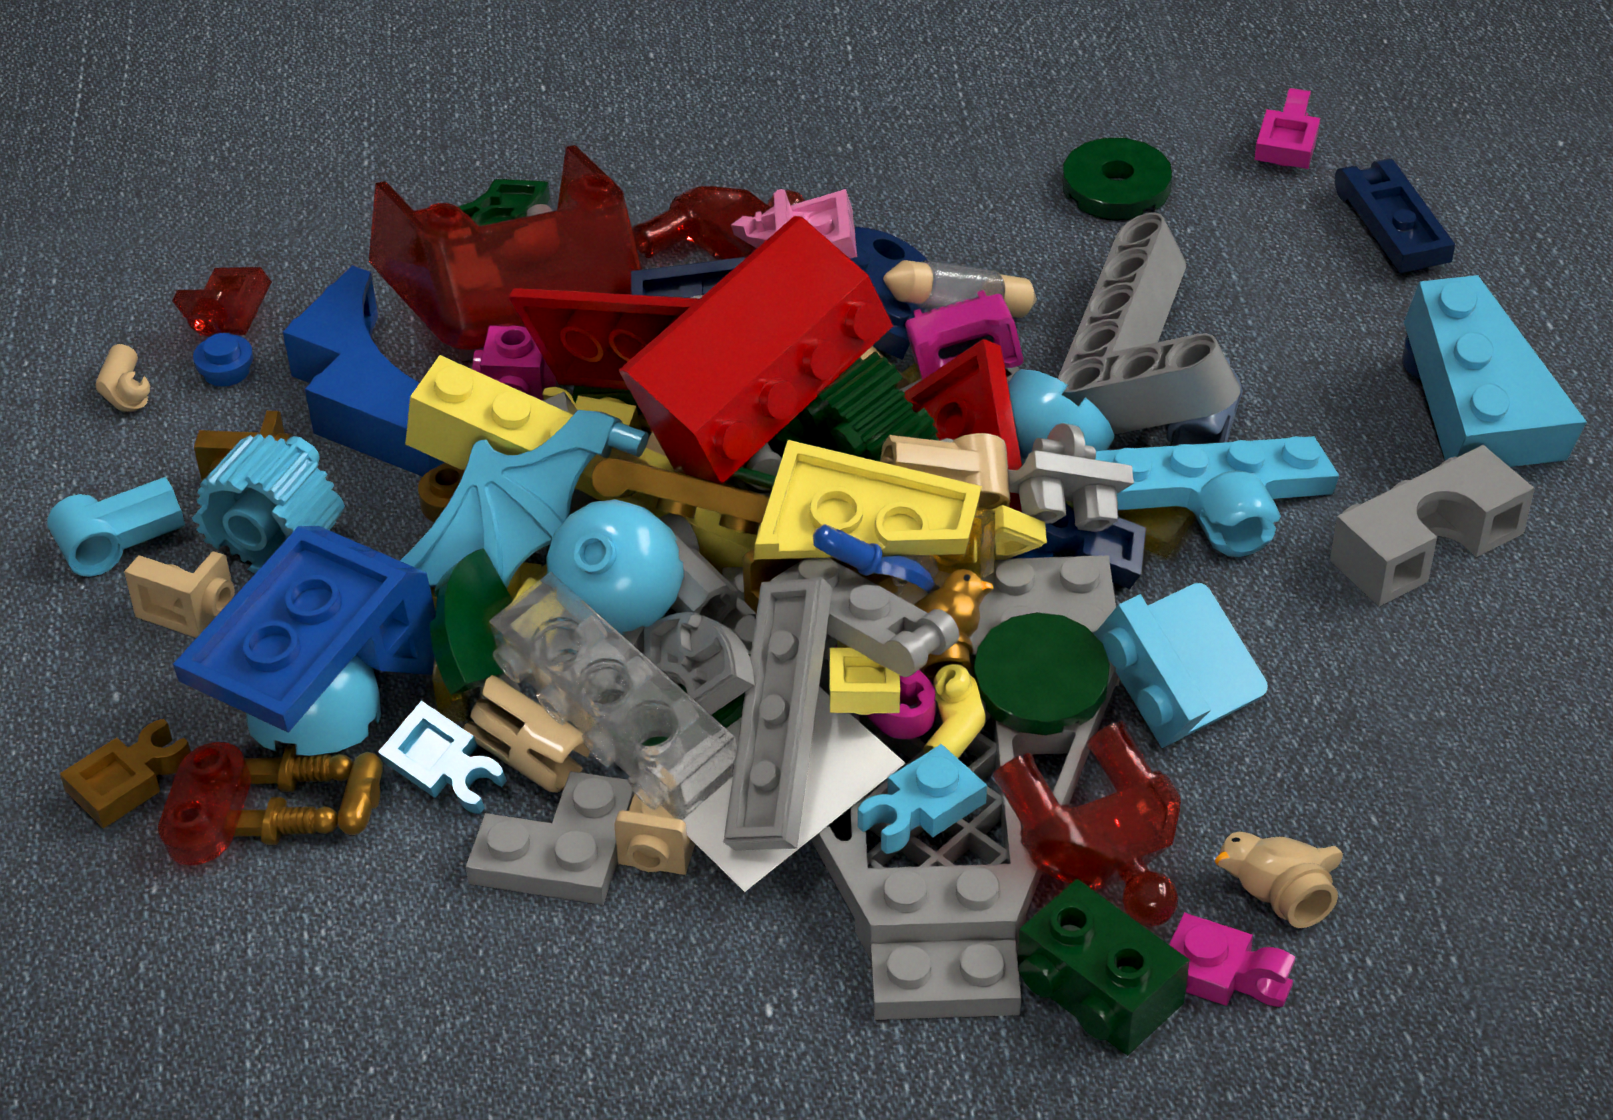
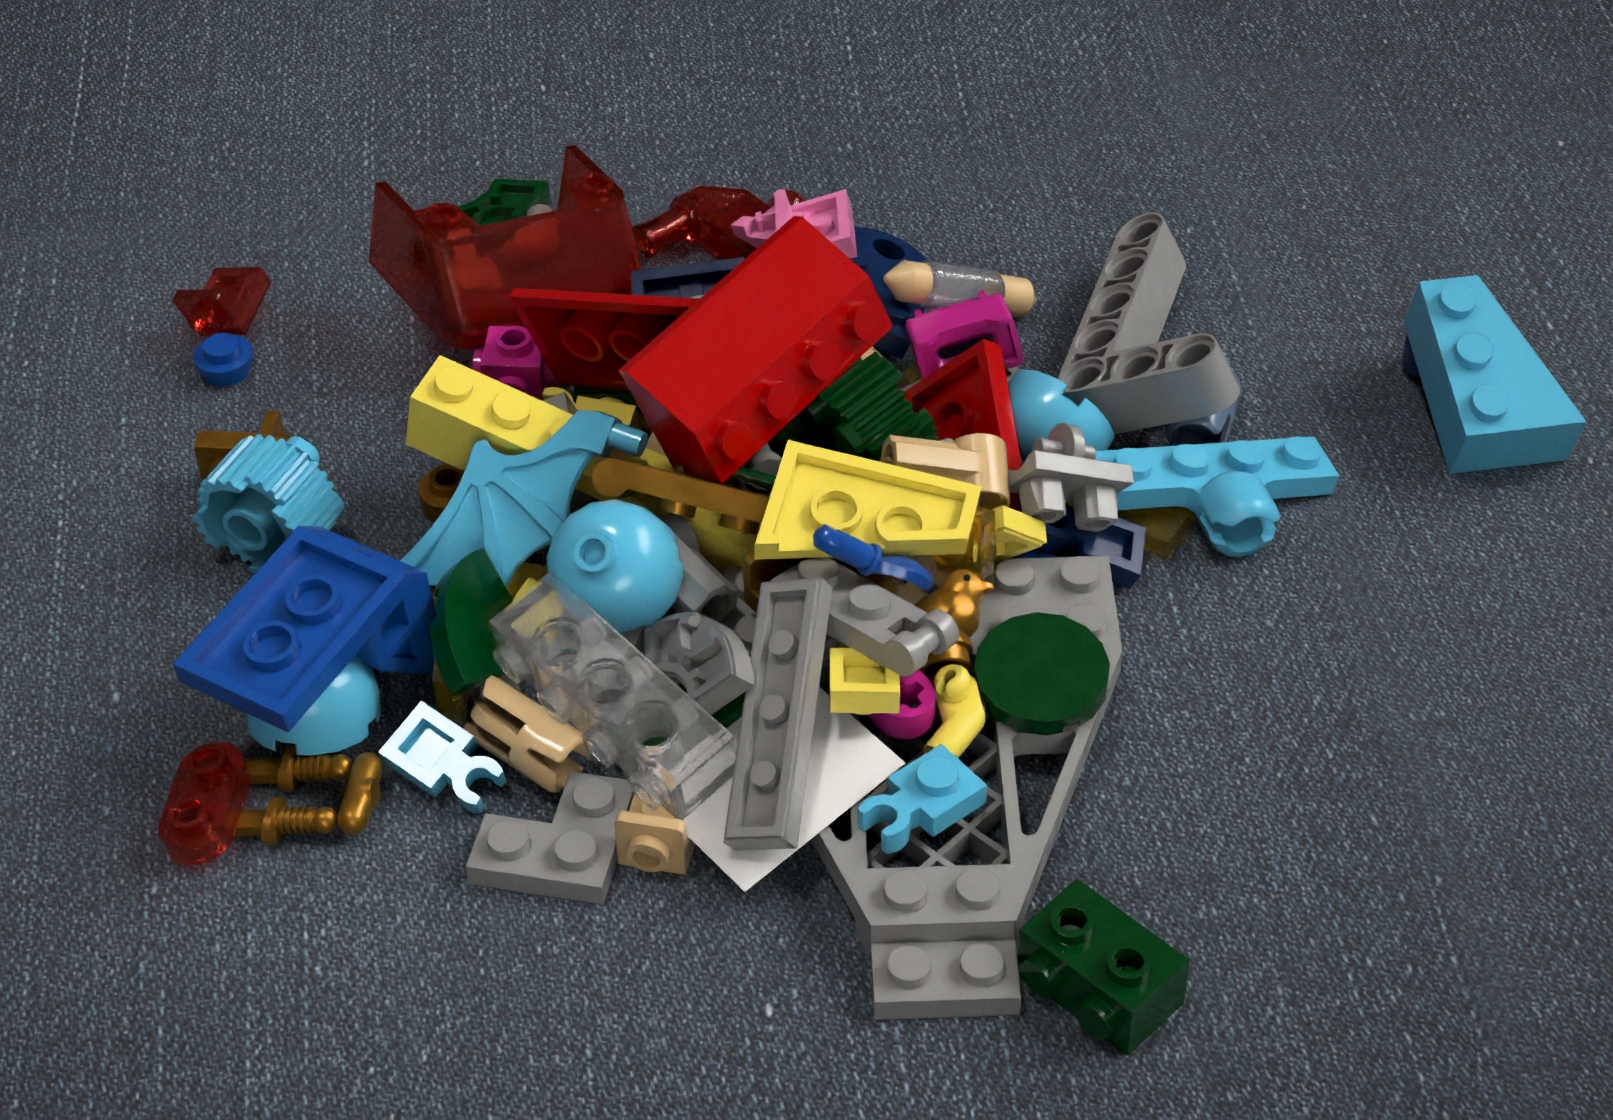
medium azure piece [47,477,185,577] -> none
pearl gold plate [60,719,193,829] -> none
tan arm [96,344,150,412] -> none
tan bracket [124,551,235,638] -> none
blue arch [283,265,445,477] -> none
clear red connector [991,721,1181,927] -> none
dark green tile [1062,138,1172,220] -> none
medium azure bracket [1094,583,1268,748] -> none
dark pink plate [1169,912,1295,1007] -> none
tan animal [1215,832,1343,928] -> none
dark pink plate [1254,88,1320,169] -> none
light grey arch [1330,445,1535,607] -> none
dark blue plate [1335,158,1455,273] -> none

